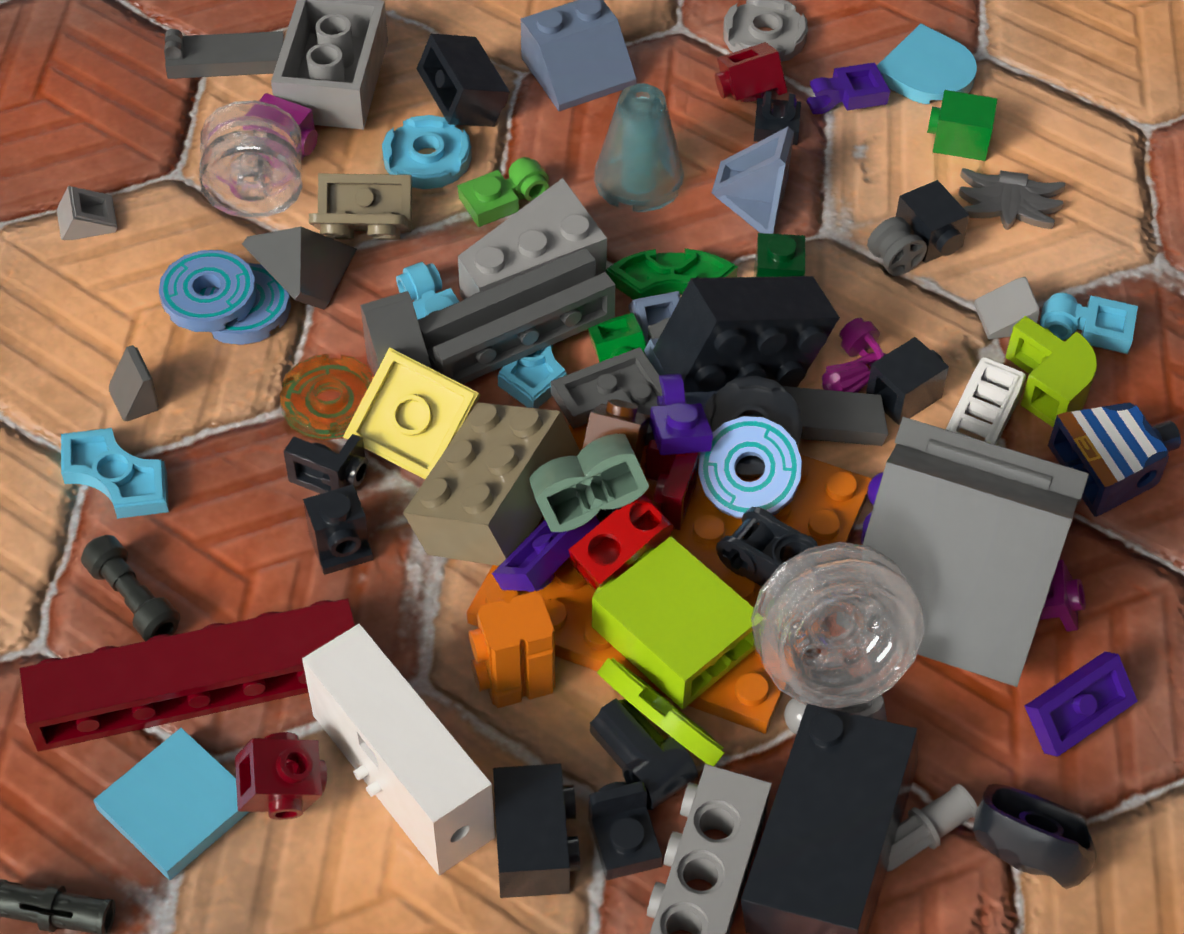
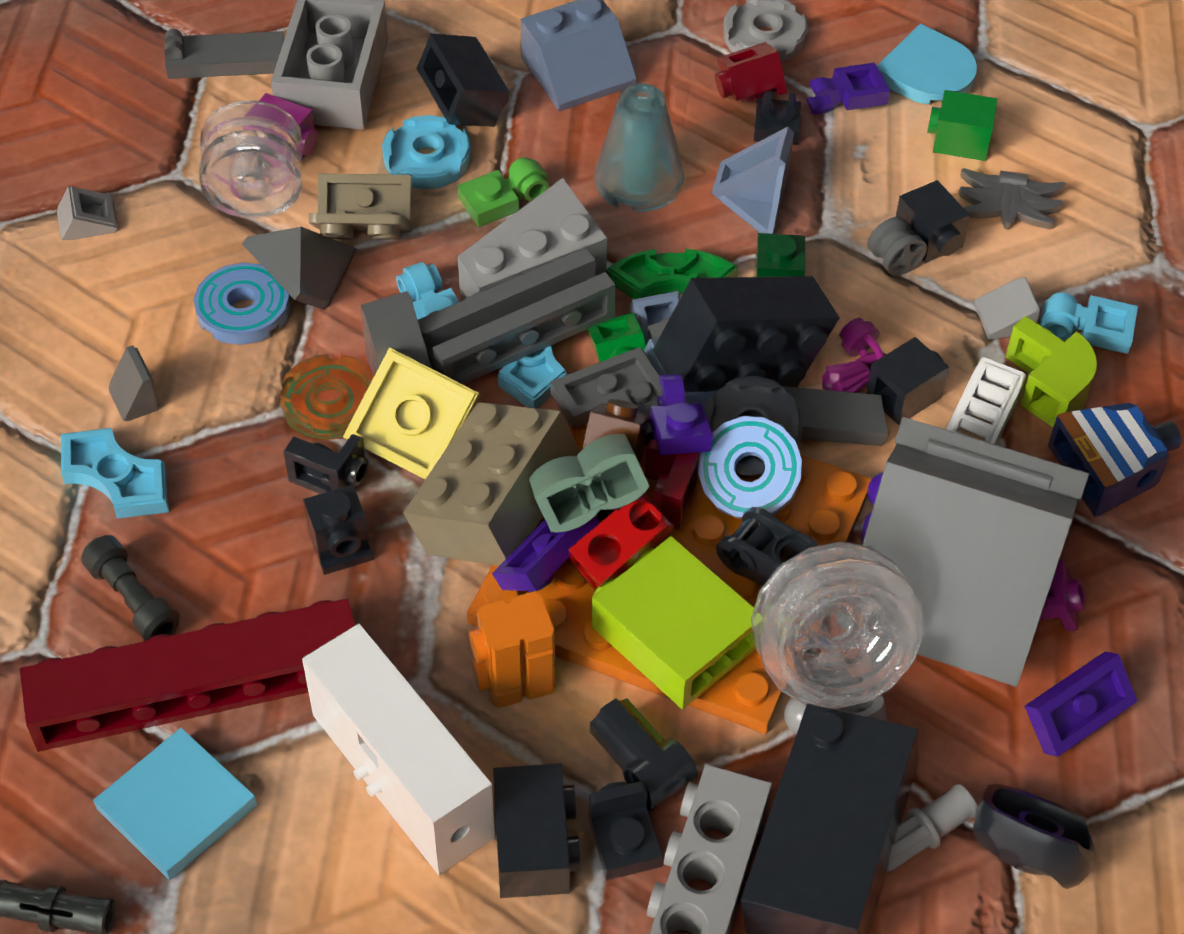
medium blue tile [159,250,257,332] -> none
dark red brick [235,732,327,820] -> none
lime tile [597,658,725,766] -> none

